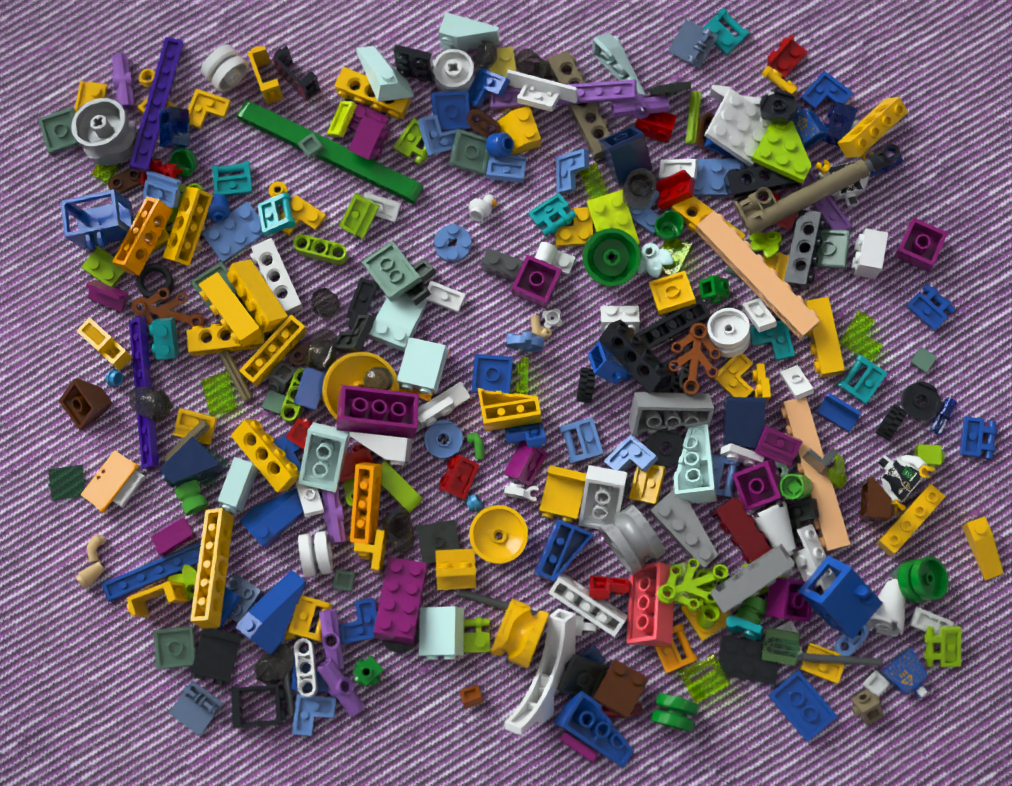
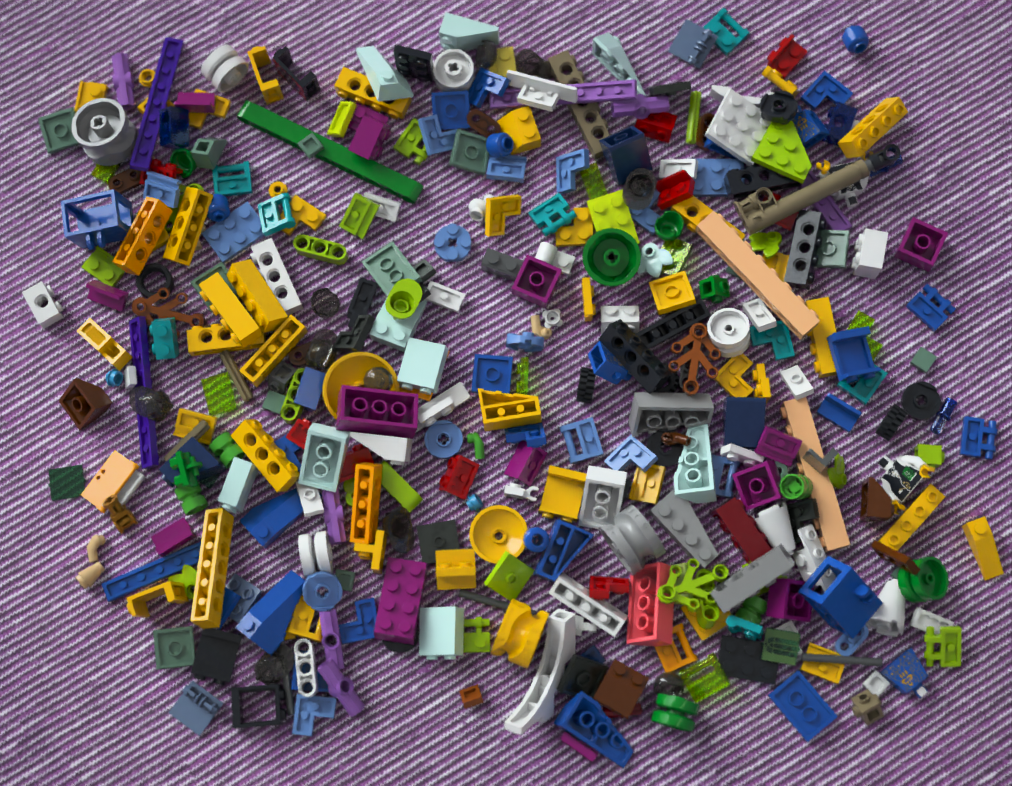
green brick [353,655,385,687] -> none
none -> white brick [22,281,64,328]
none -> pearl gold connector [102,494,138,534]
none -> white tile [124,366,137,389]
none -> green hips [169,451,203,488]
none -> magenta panel [174,92,216,113]
none -> sand green slope [191,137,228,170]
none -> bright green wheel [209,432,245,468]
none -> medium blue plate [302,571,343,611]
none -> lime piece [385,279,422,320]
none -> lime plate [484,551,535,601]
none -> yellow plate [485,194,521,237]
none -> blue head [523,527,550,553]
none -> yellow plate [582,277,596,322]
none -> clear smoke hair [653,672,685,696]
none -> reddish brown arm [661,432,691,446]
none -> blue panel [827,326,881,383]
none -> blue head [842,25,869,54]
none -> reddish brown tile [871,541,920,575]

